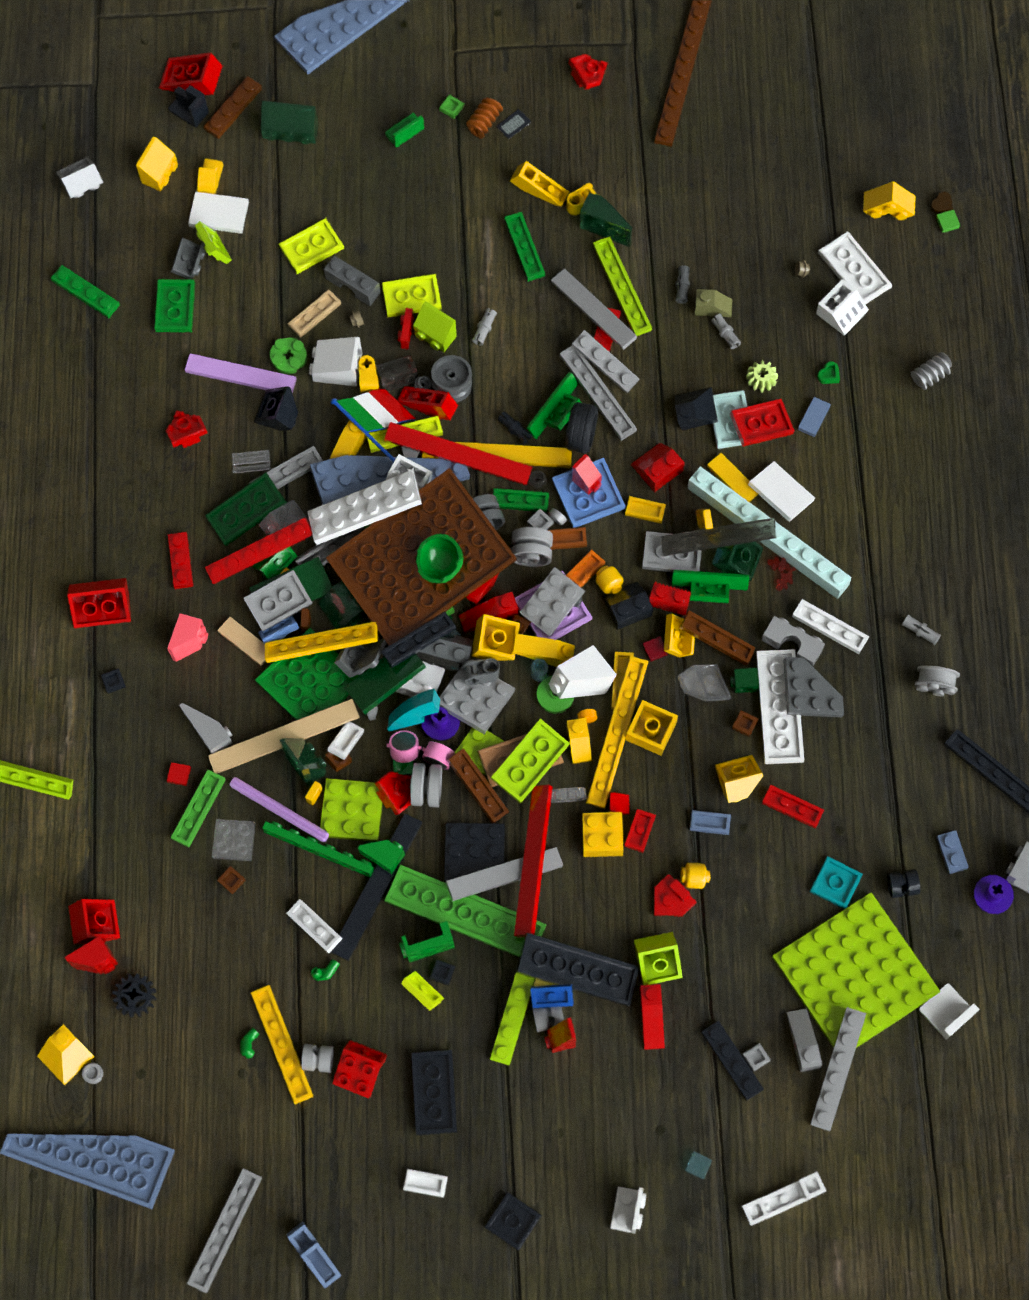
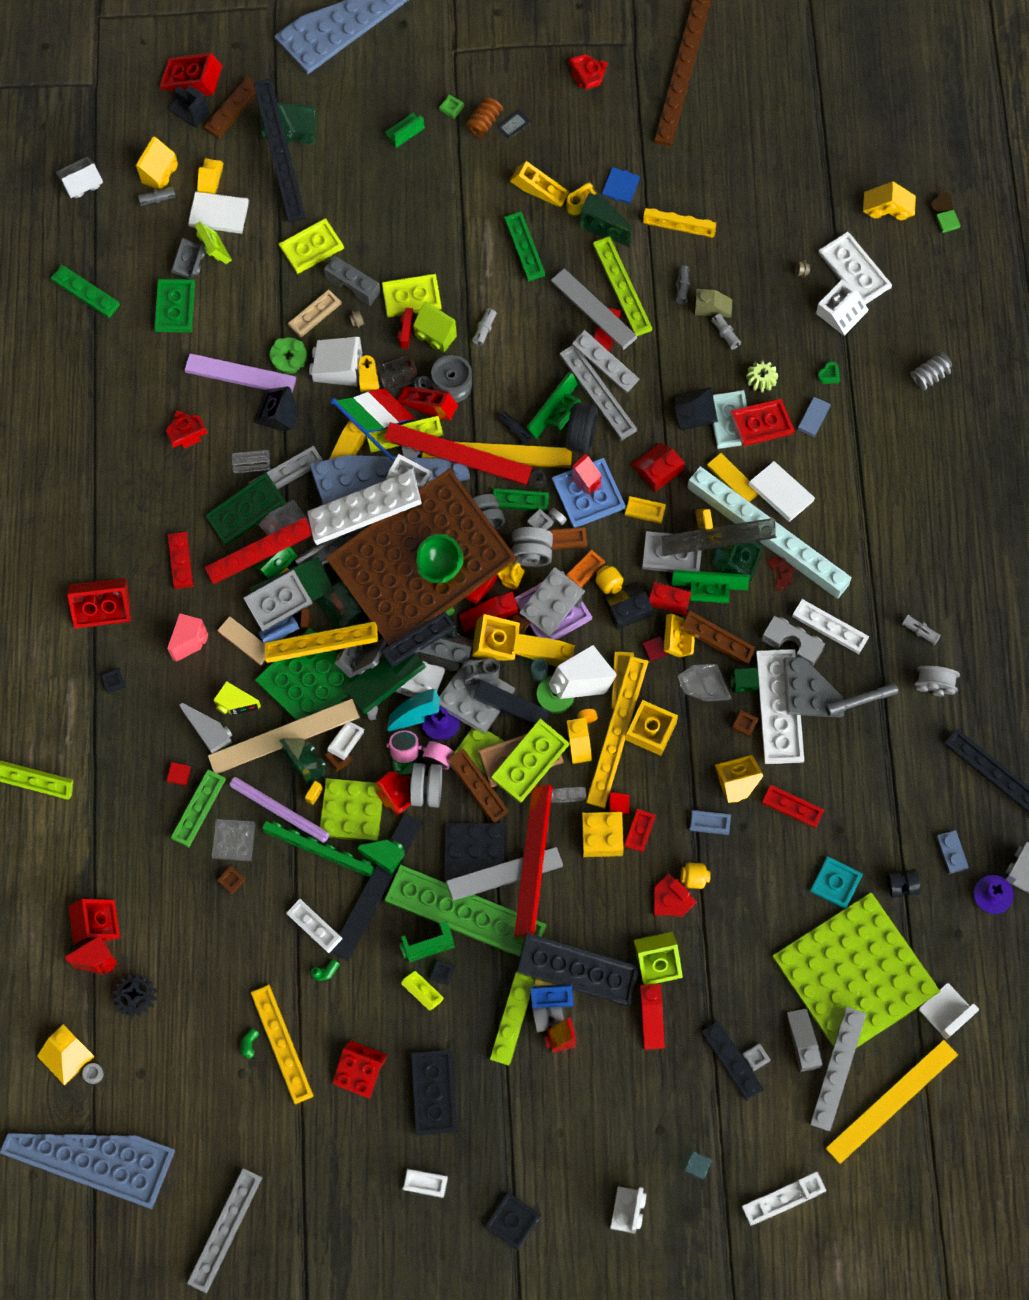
sand blue slope [286,1222,342,1288] -> none
light grey wheel [302,1044,334,1073] -> none
none -> dark grey pin [138,187,176,206]
none -> neon yellow slope [214,681,261,715]
none -> black tile [253,78,306,223]
none -> black tile [473,680,550,726]
none -> yellow piece [497,562,524,589]
none -> blue piece [602,167,640,204]
none -> yellow plate [643,208,716,238]
none -> dark grey piece [825,683,898,716]
none -> yellow tile [826,1040,958,1165]

